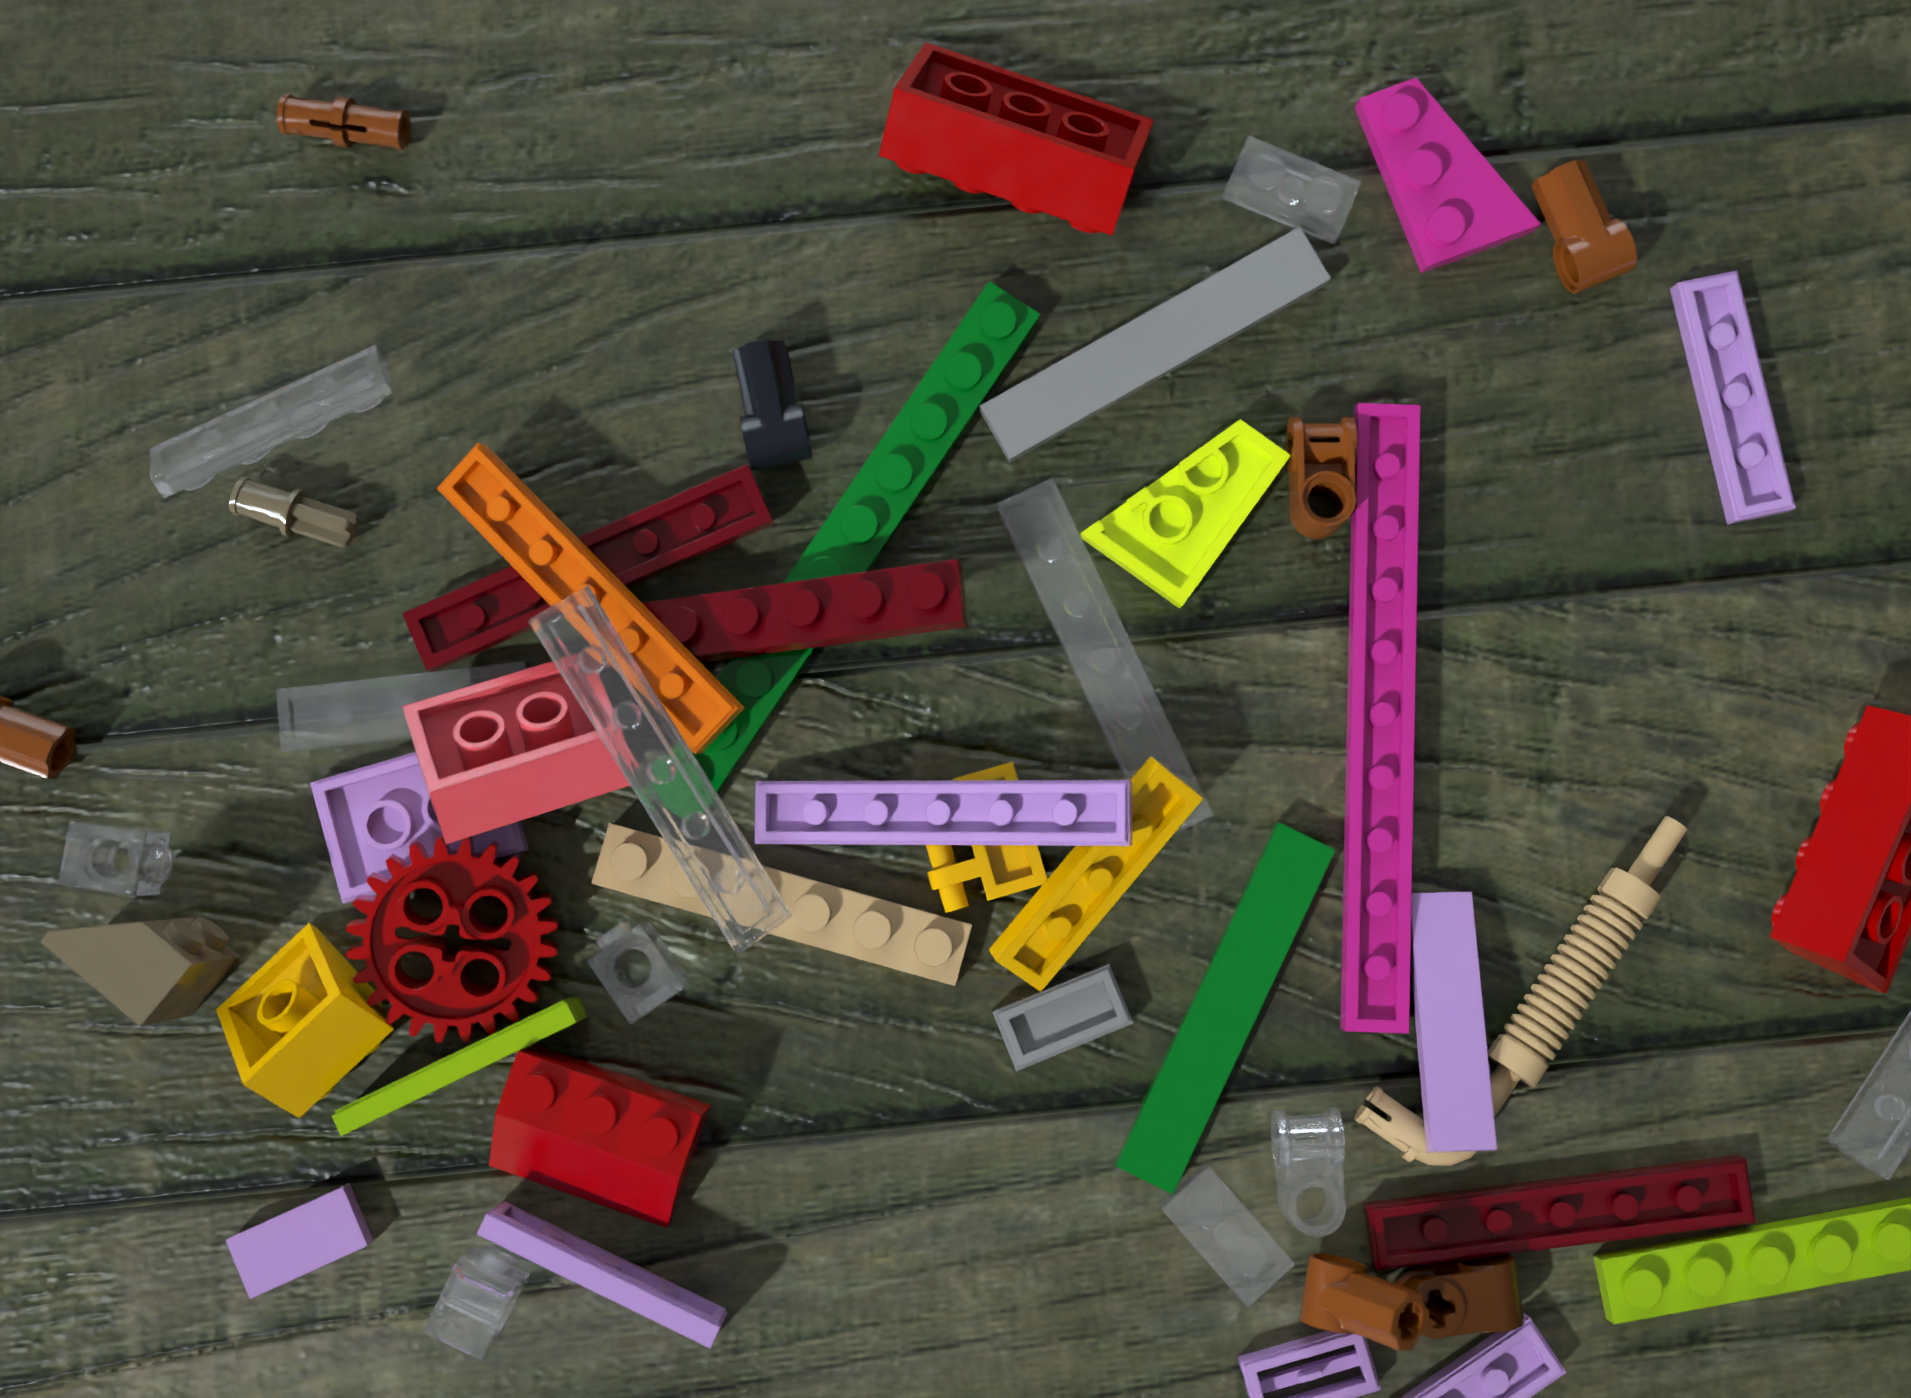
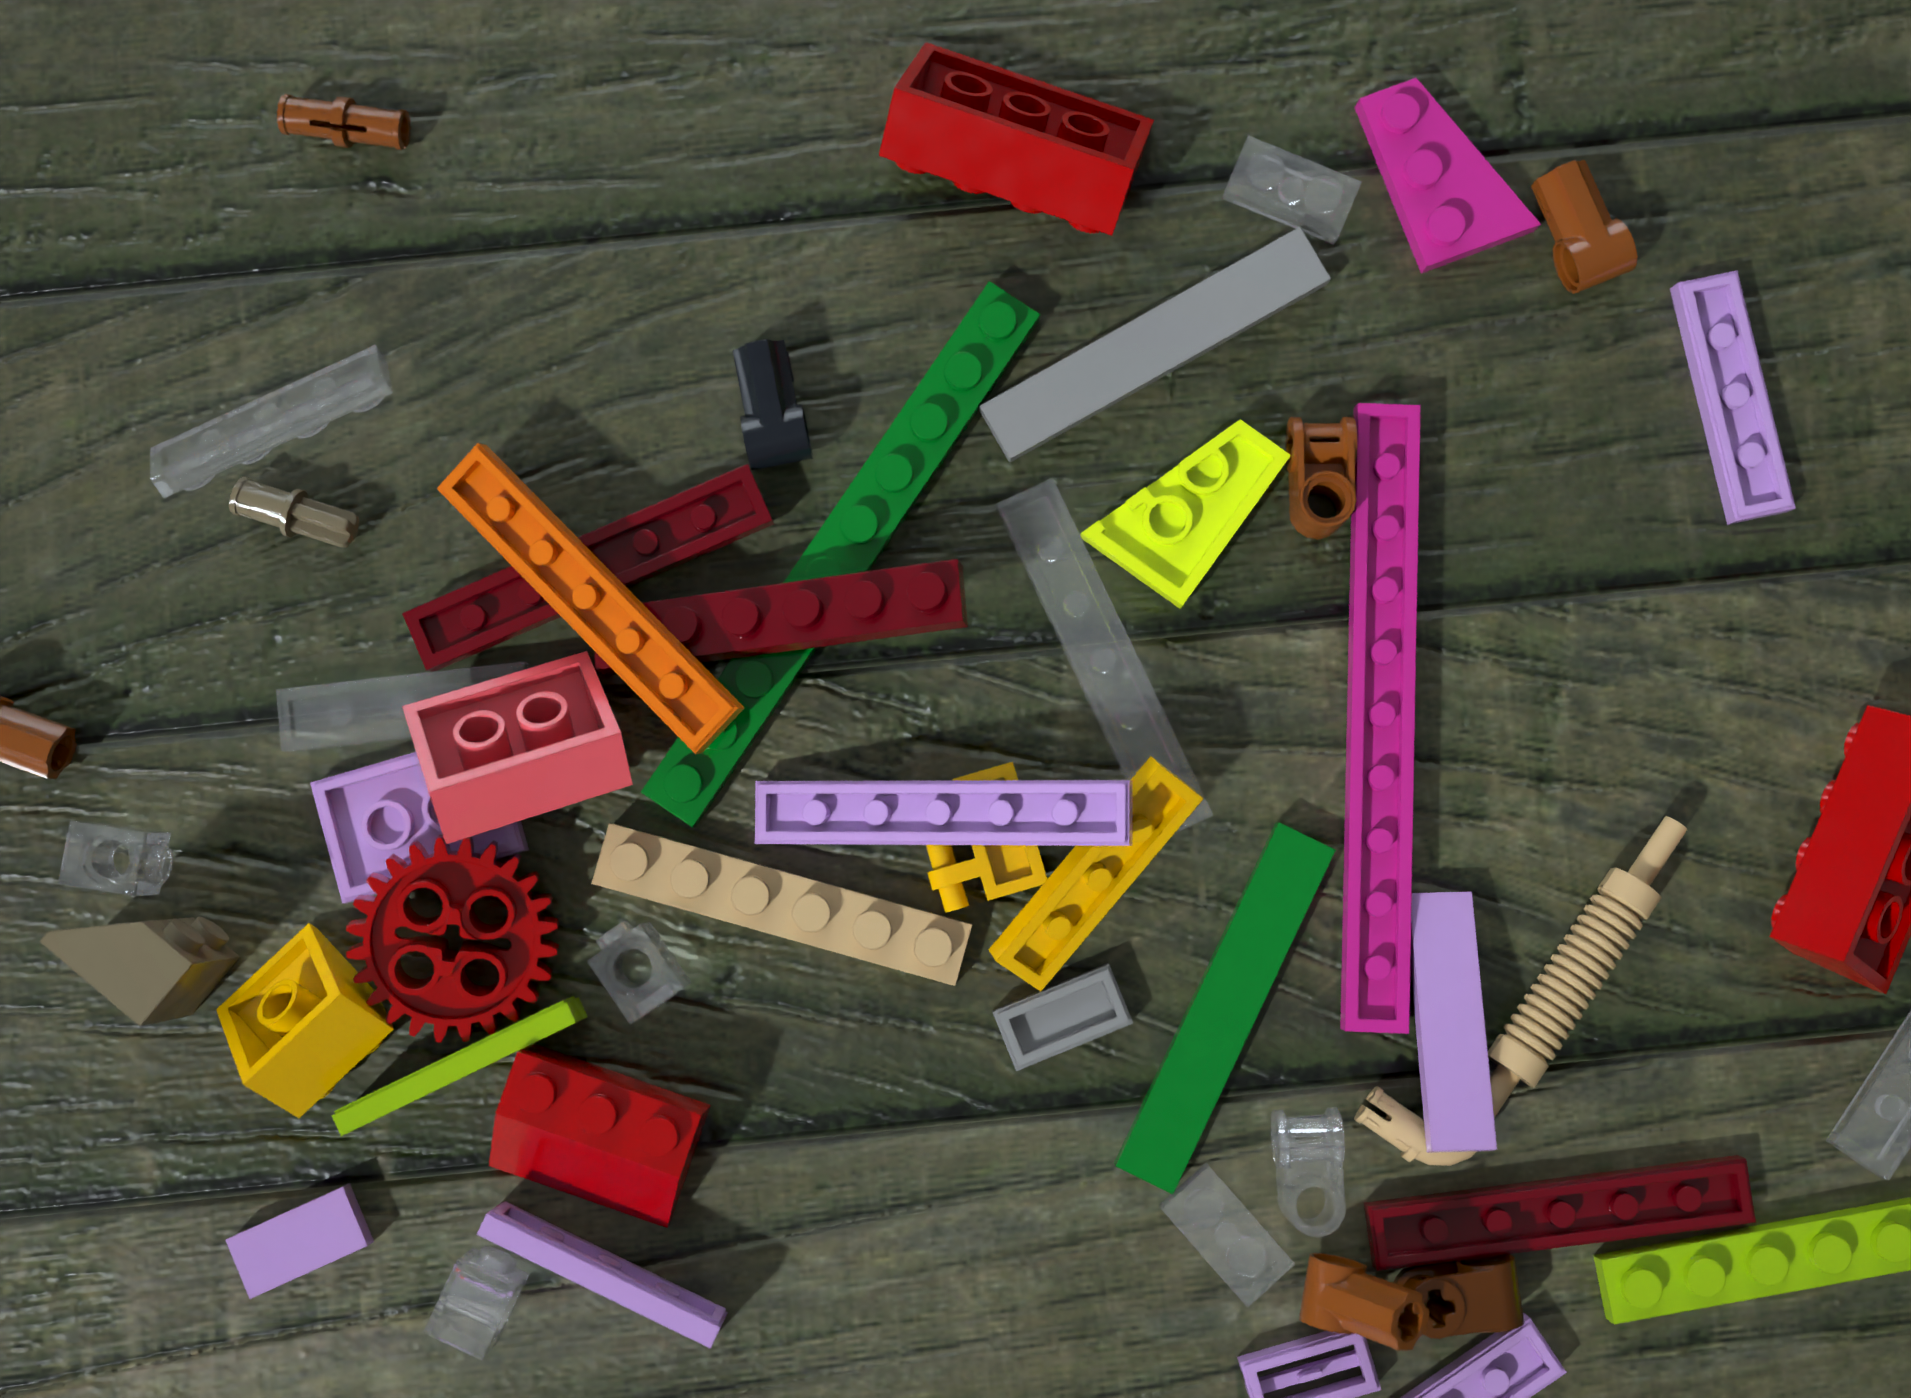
clear tile [528,585,793,953] -> none

